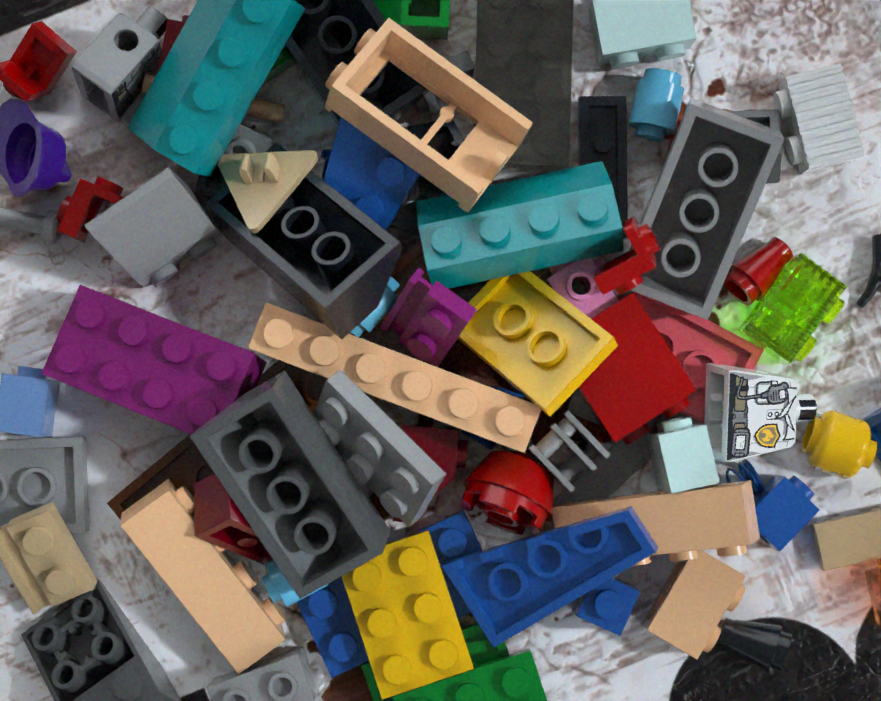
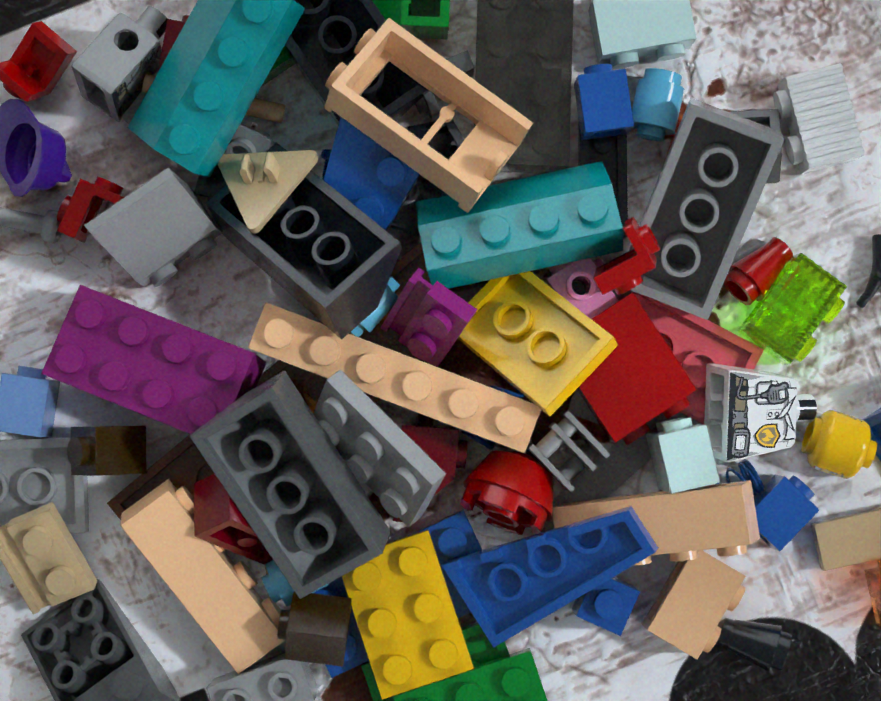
none -> dark brown brick [67,425,147,476]
none -> dark brown brick [277,591,352,667]
none -> blue brick [574,64,634,140]

